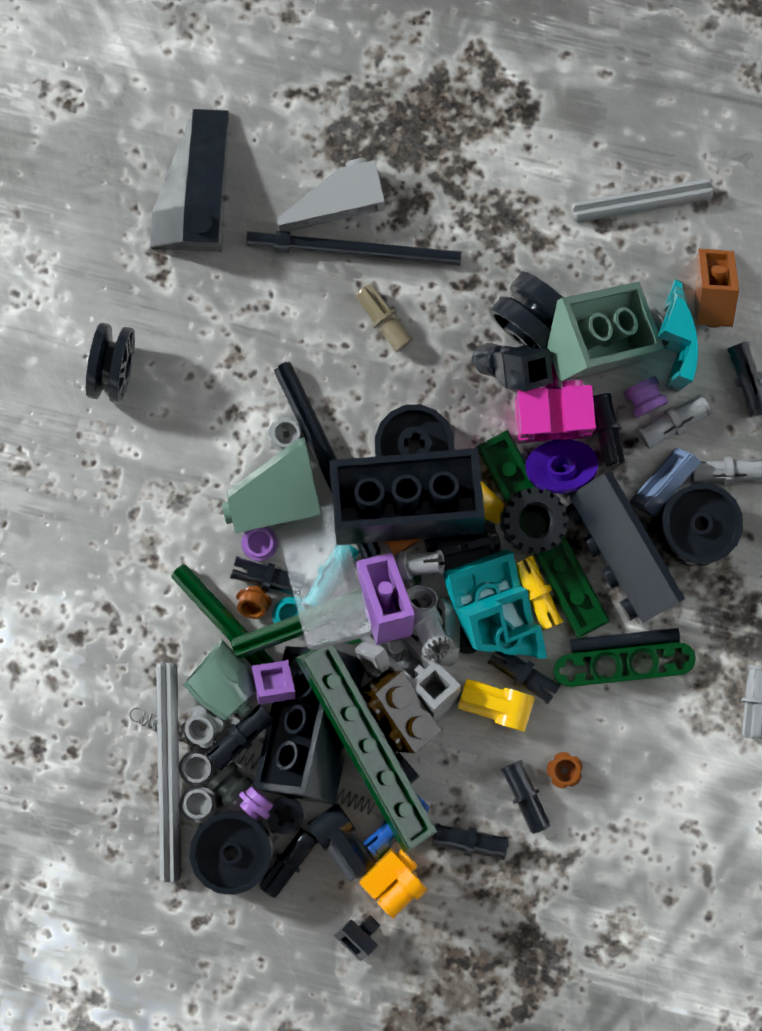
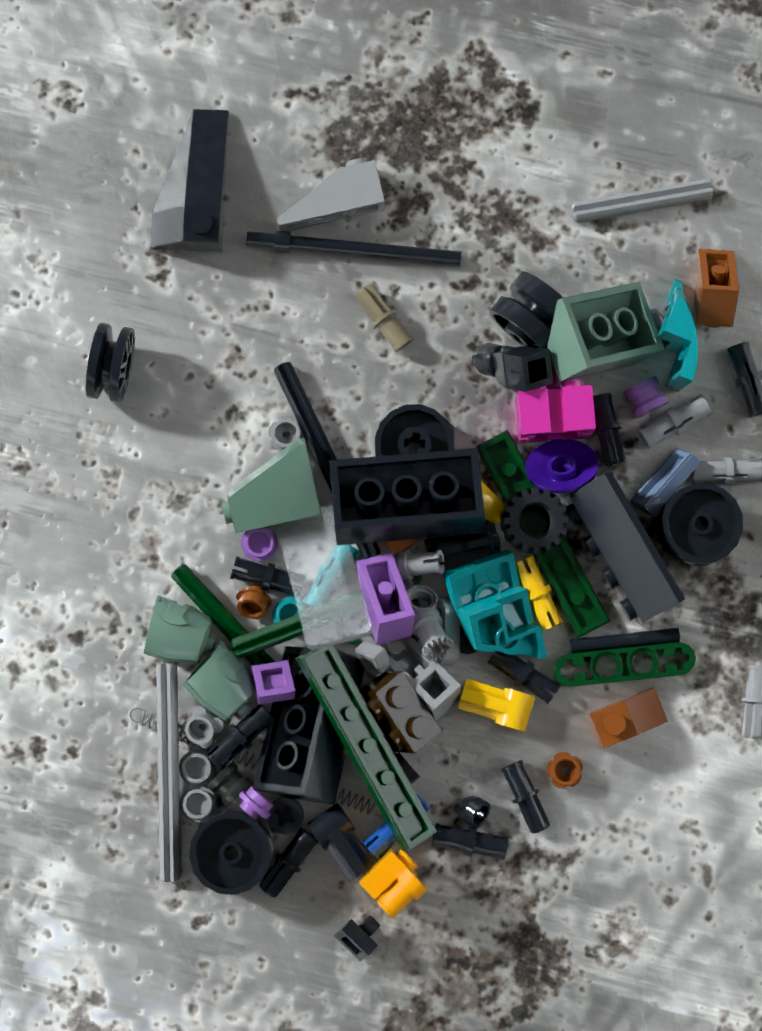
none -> sand green helmet [144,595,216,664]
none -> black hinge [458,795,490,828]
none -> dark orange slope [586,687,668,748]

